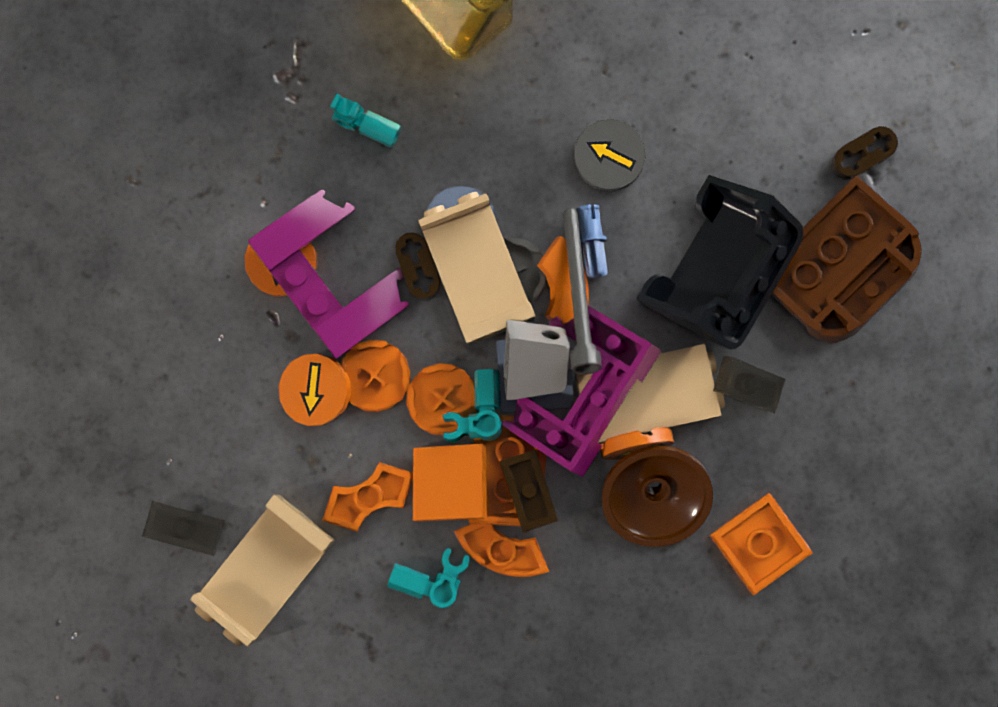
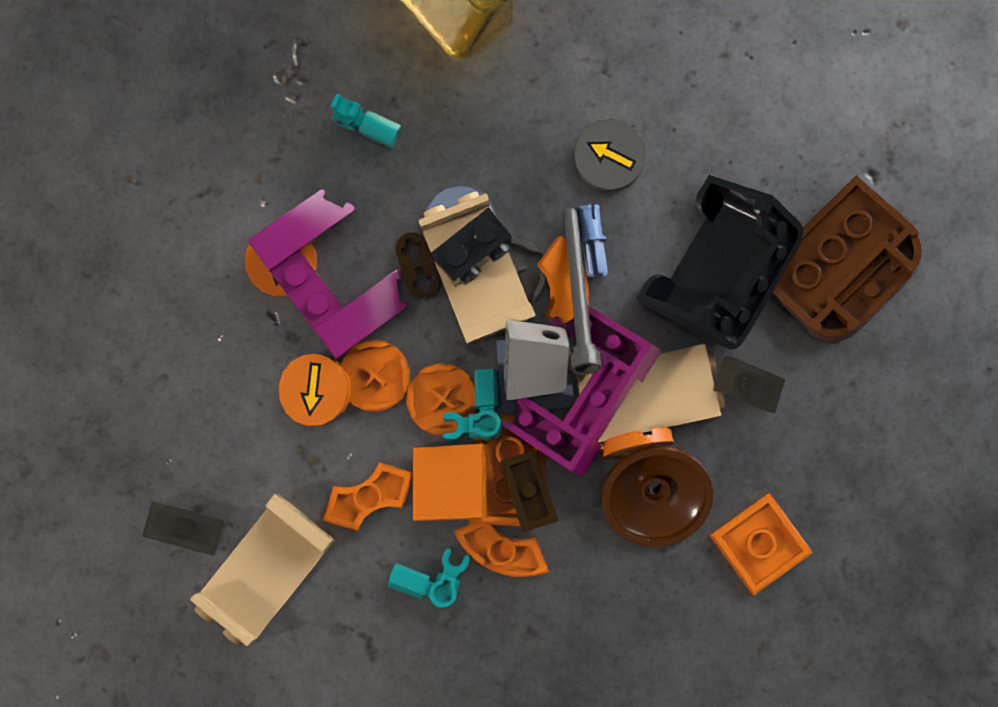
dark brown beam [832,126,898,180] -> none
none -> black brick [431,207,512,287]

